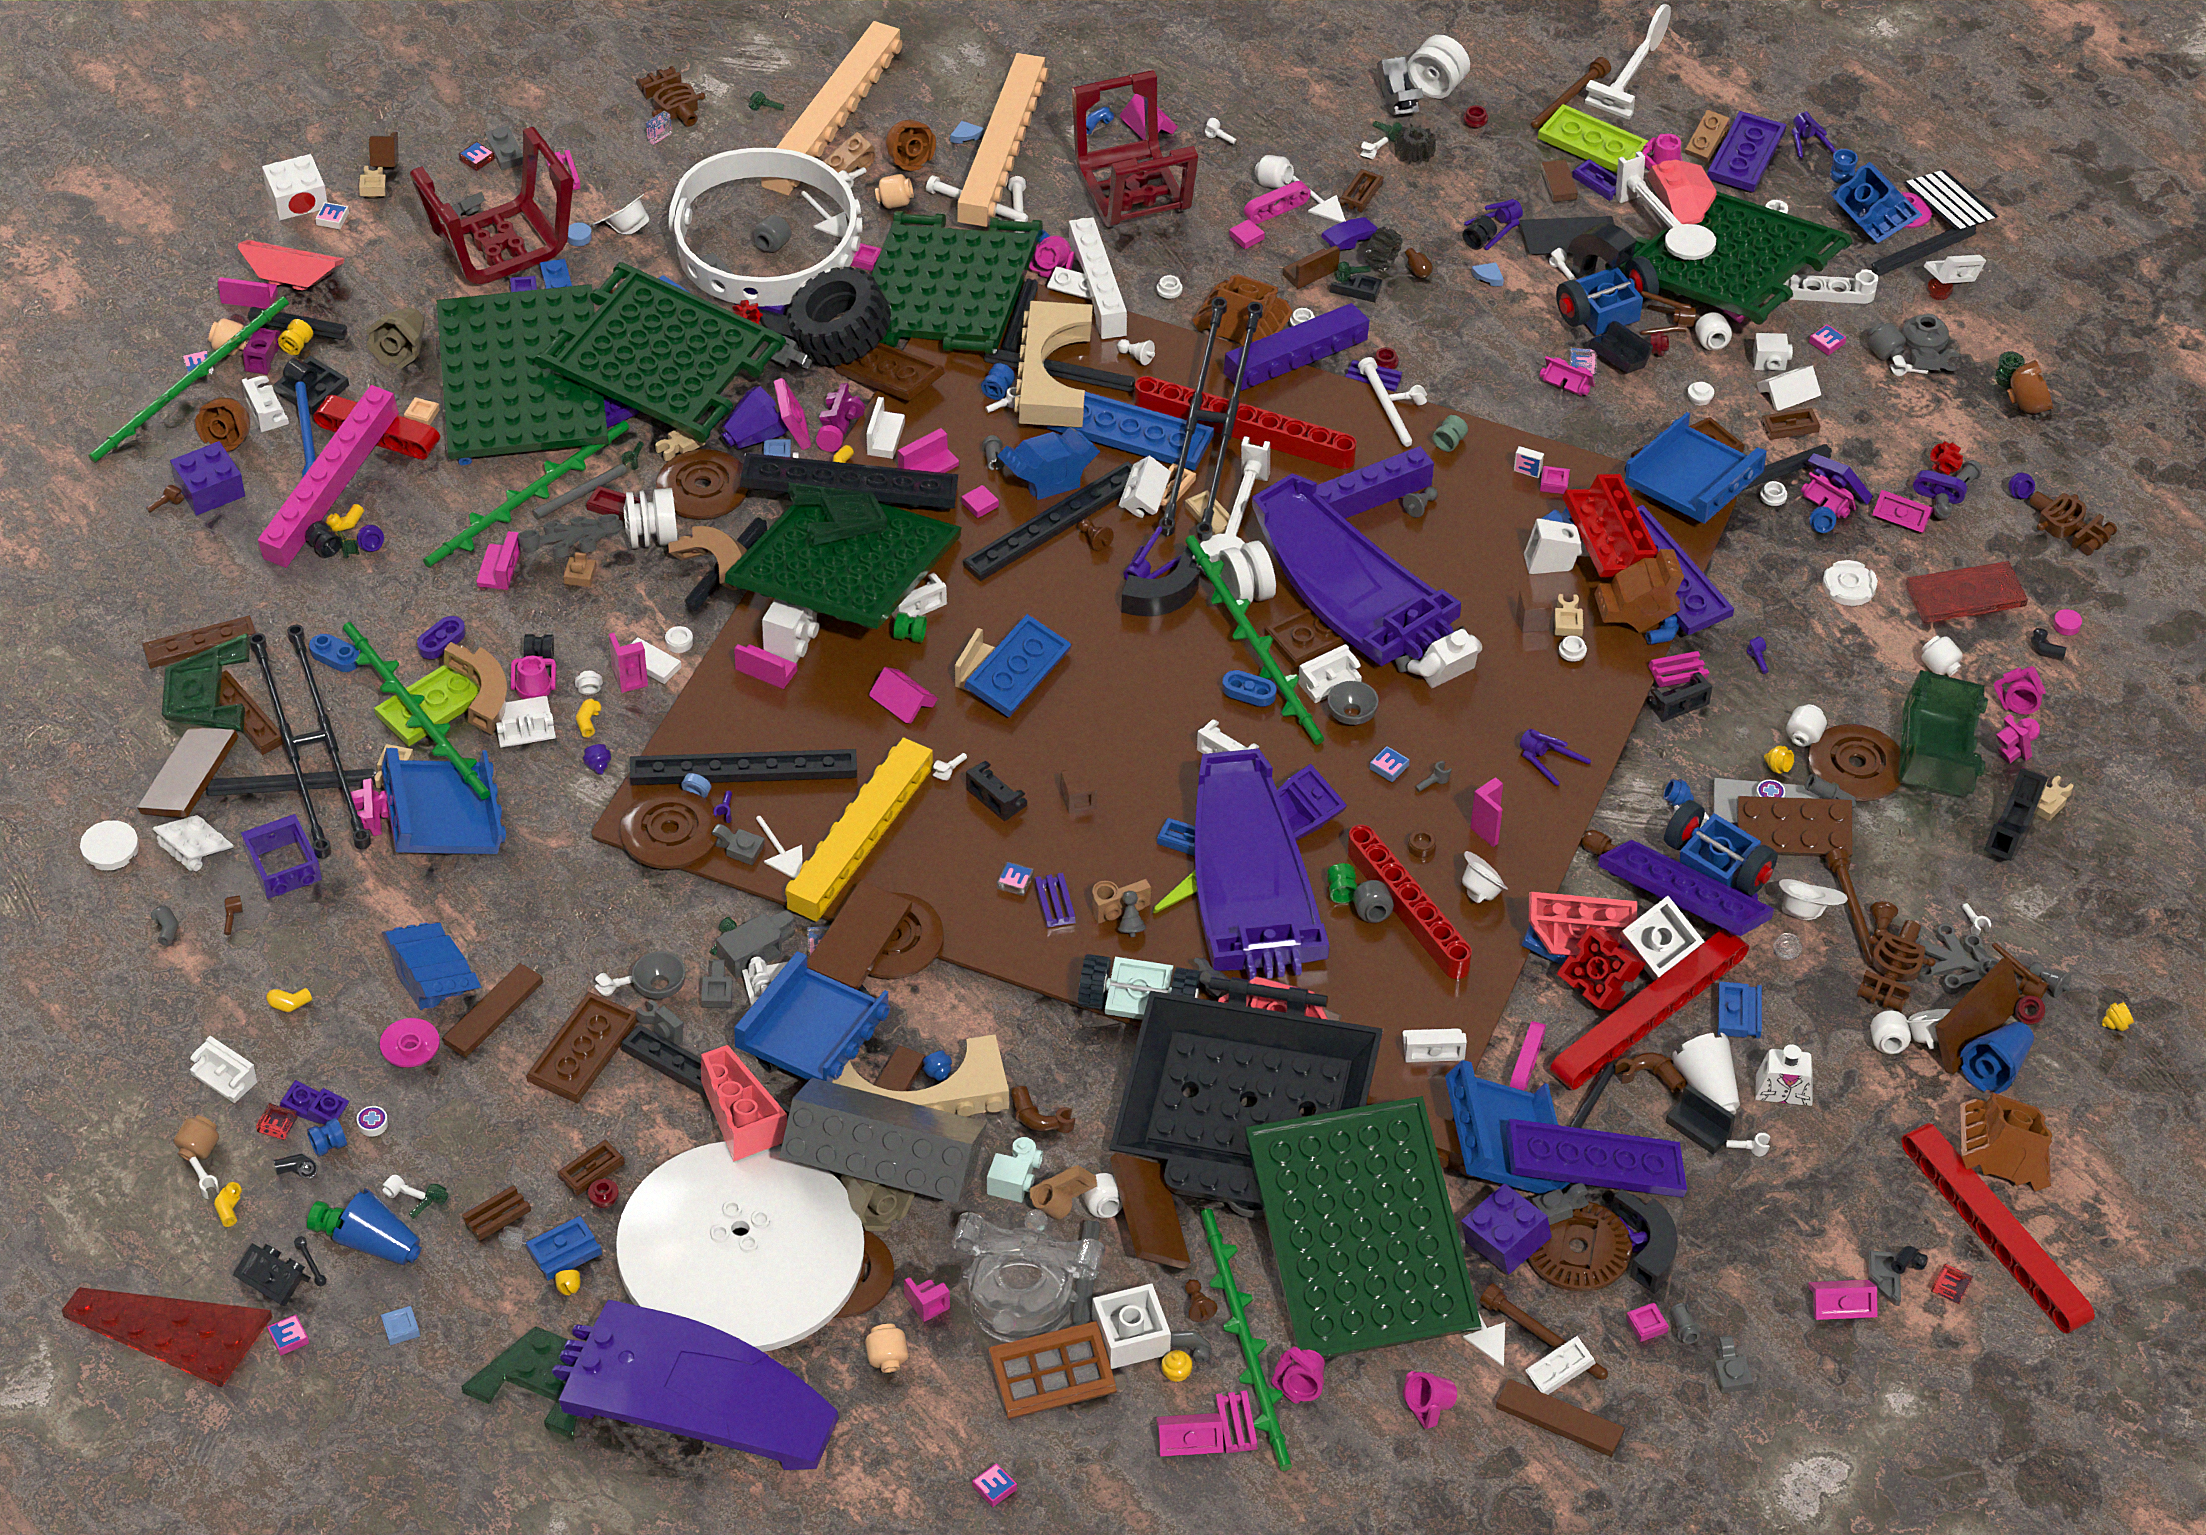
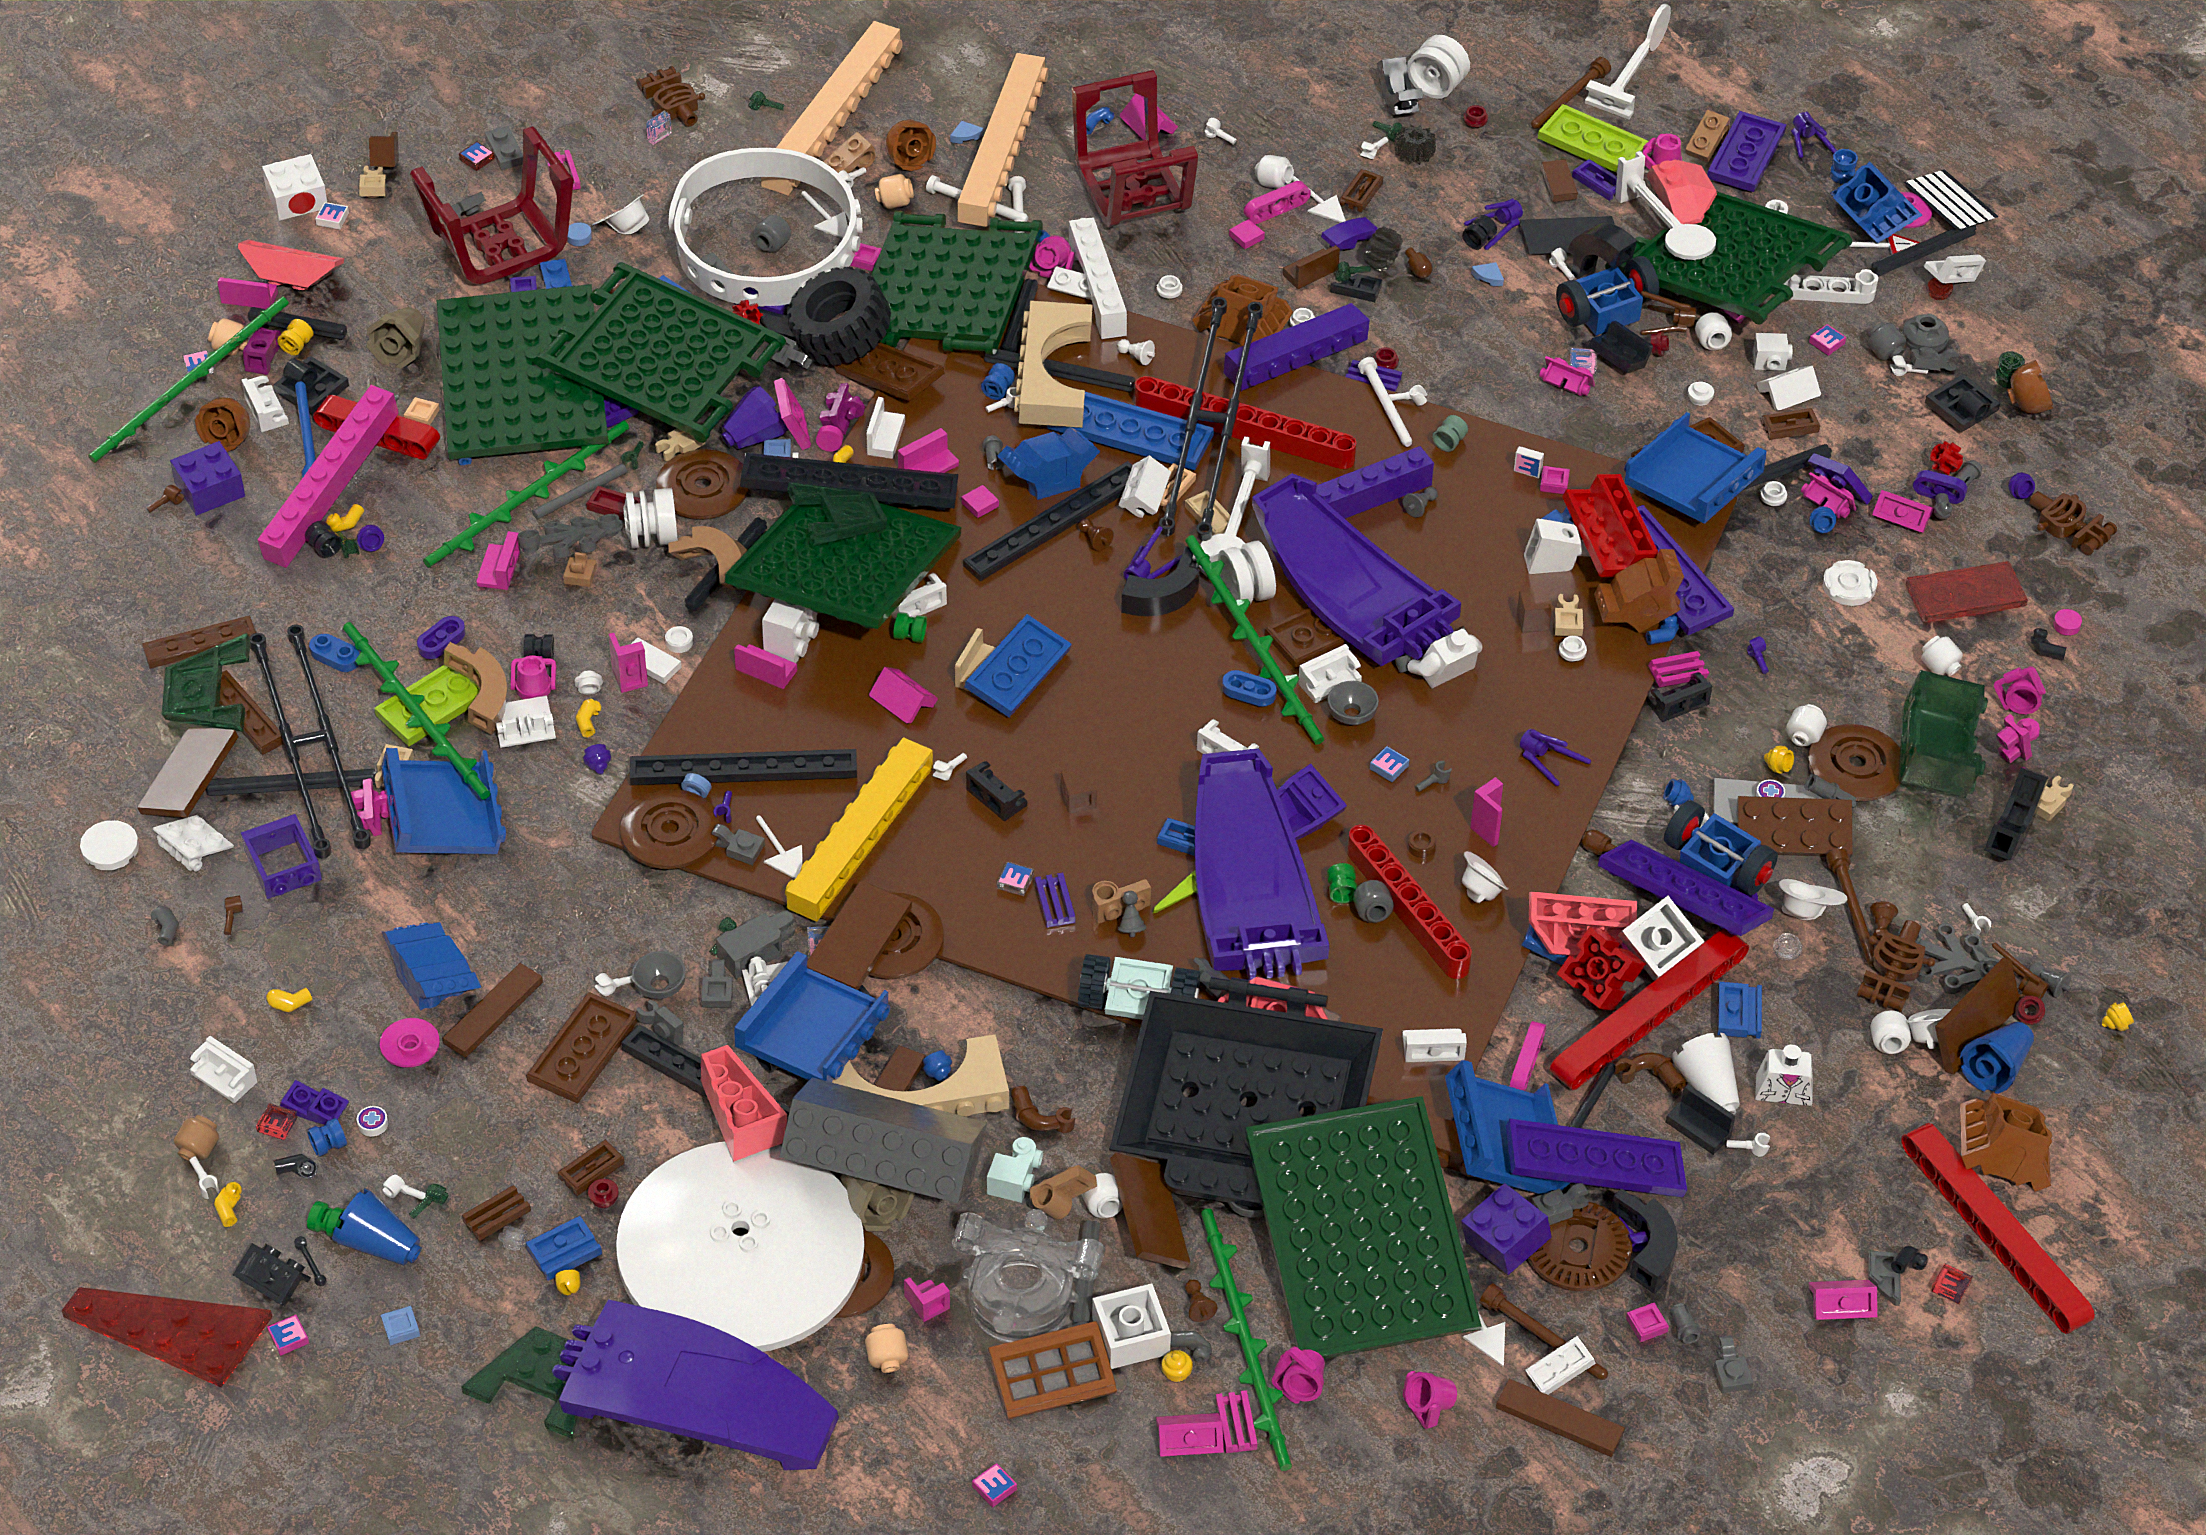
none -> white piece [1849,234,1920,254]
none -> black plate [1925,374,2000,433]

